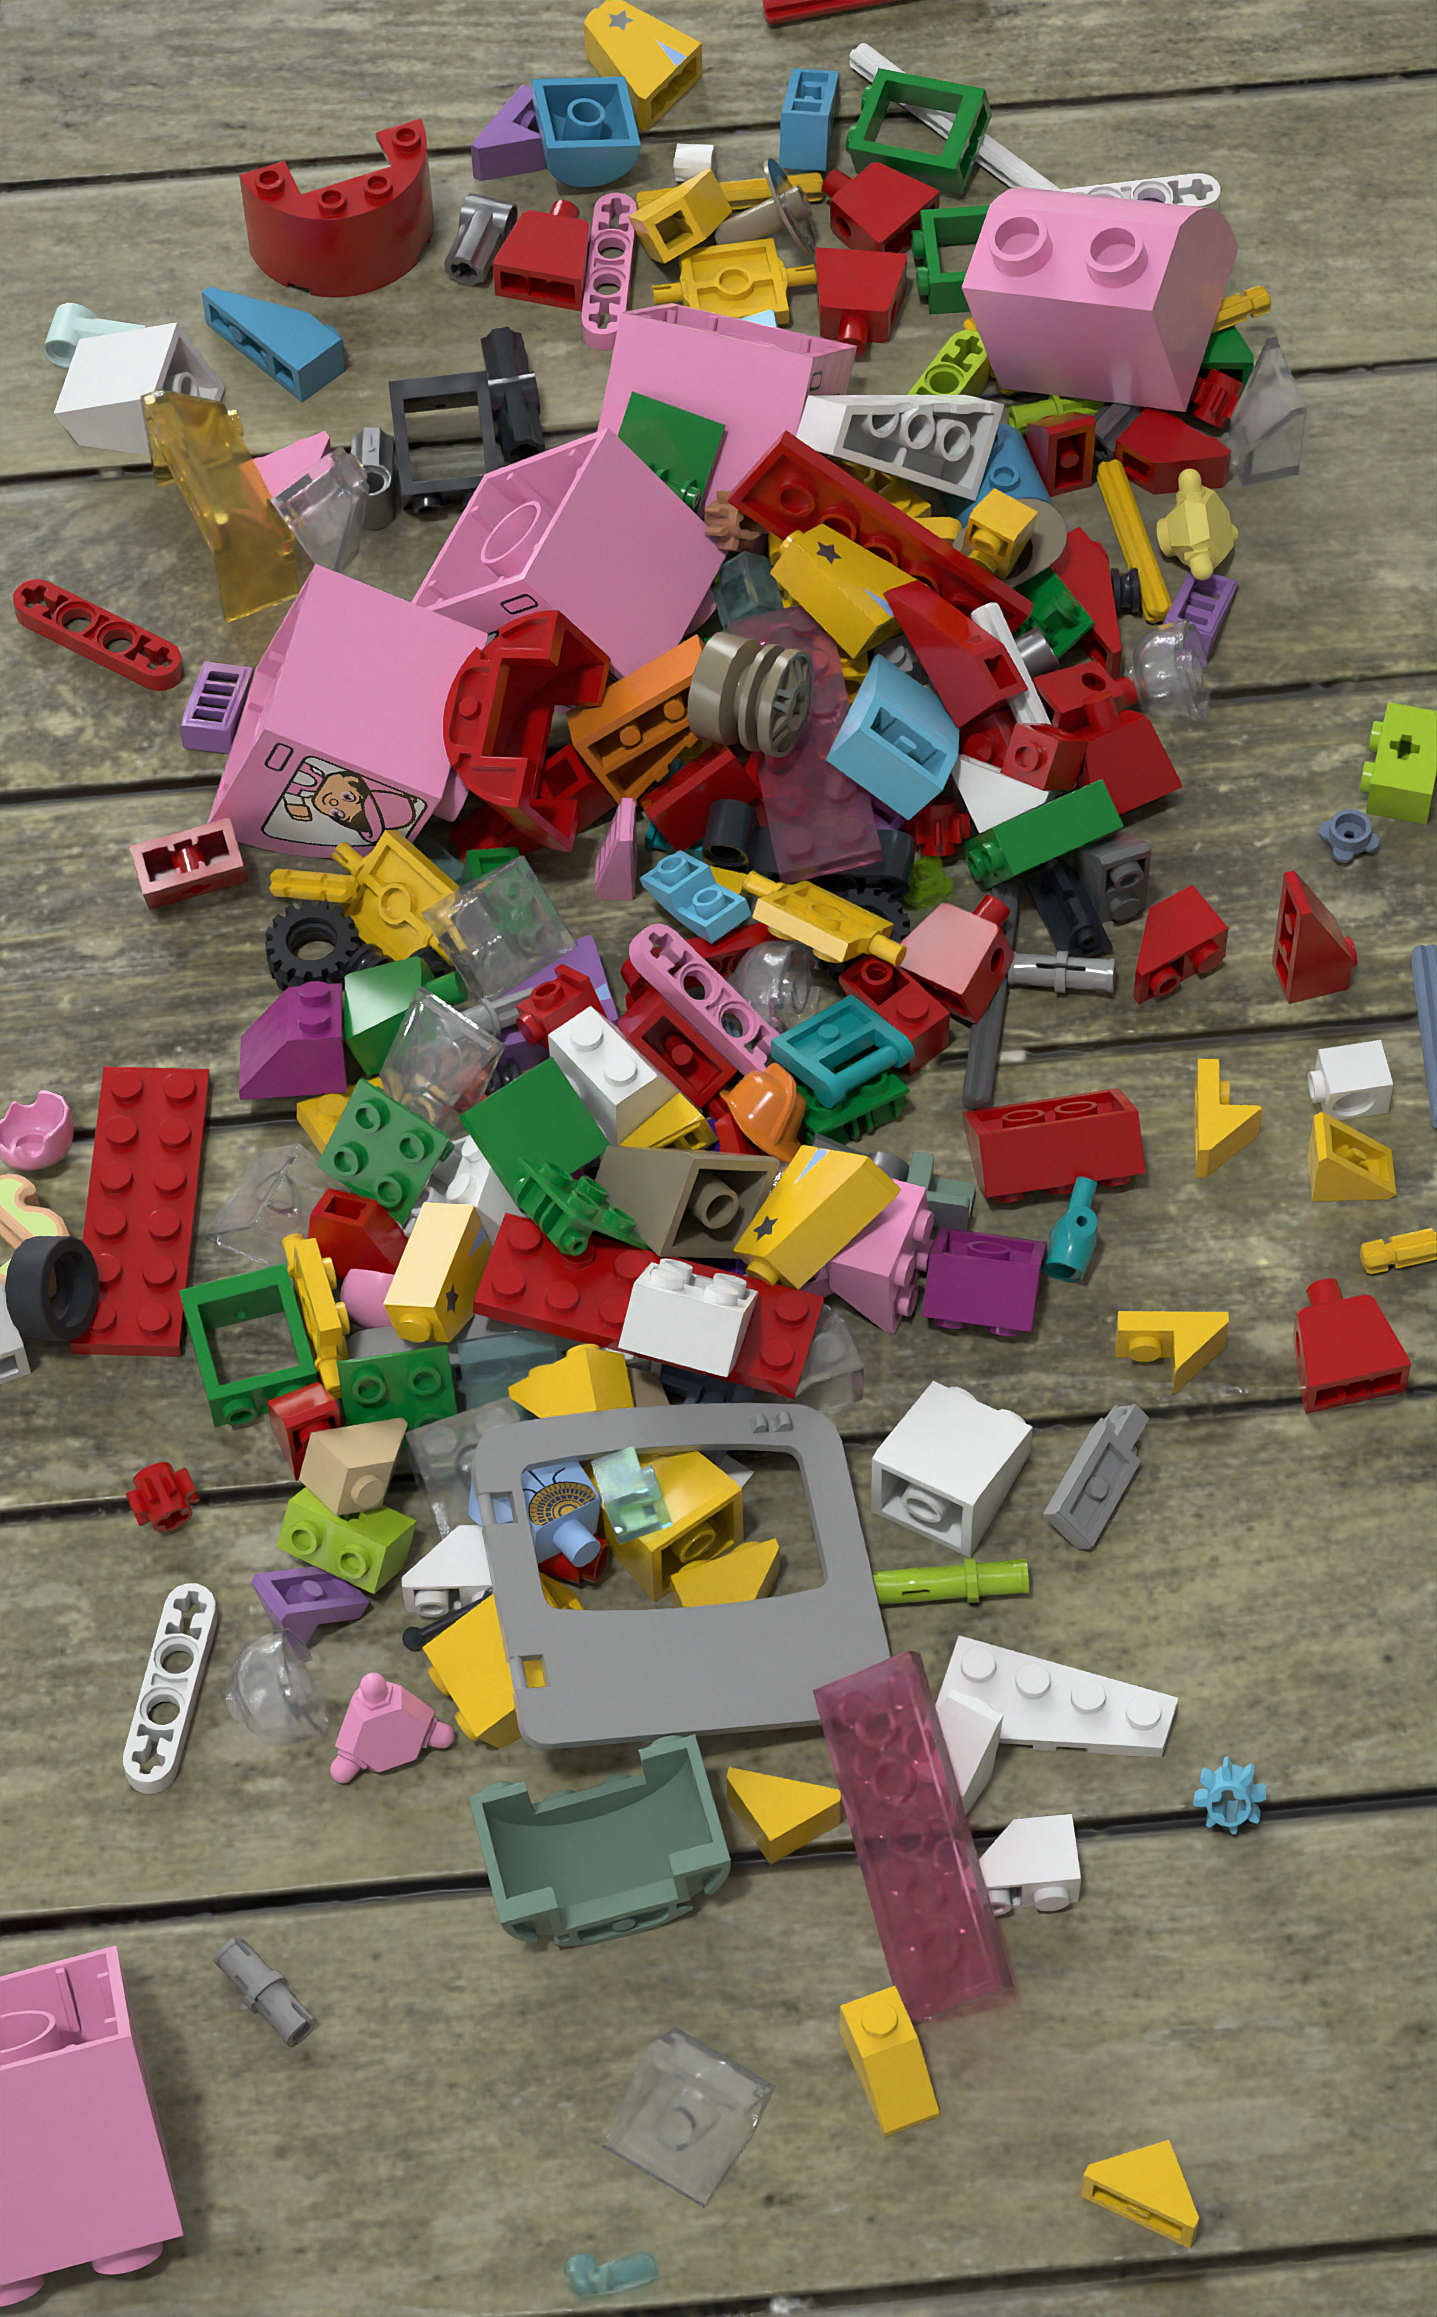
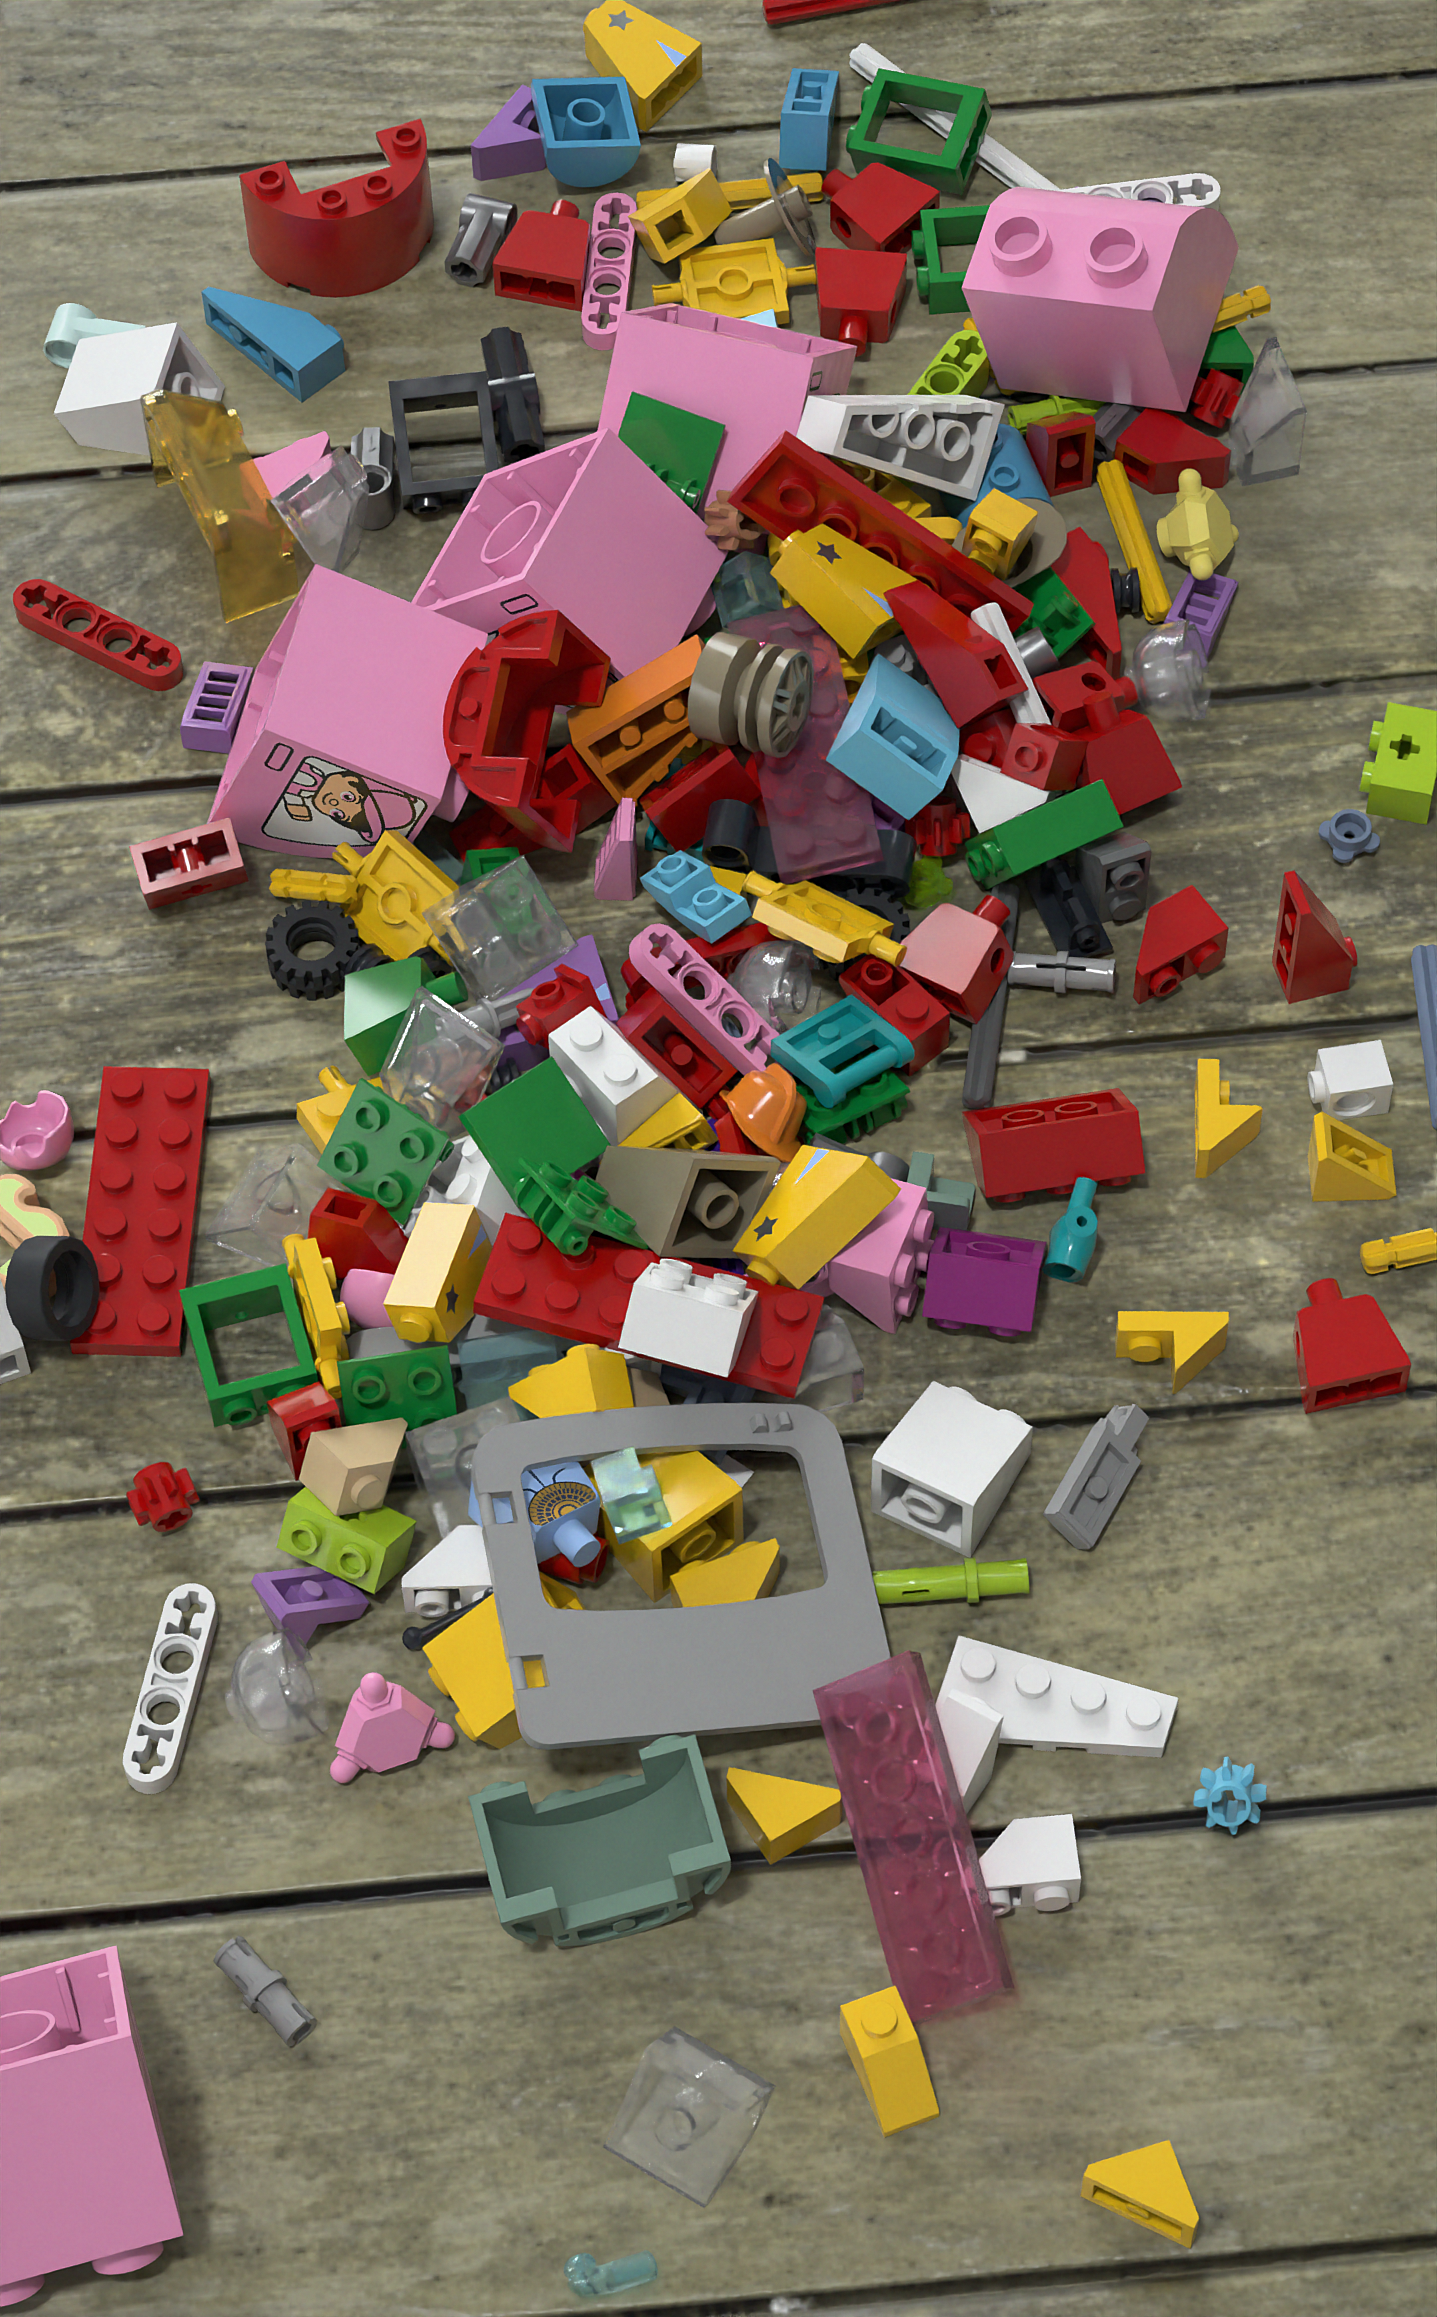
magenta slope [239,981,347,1100] -> none

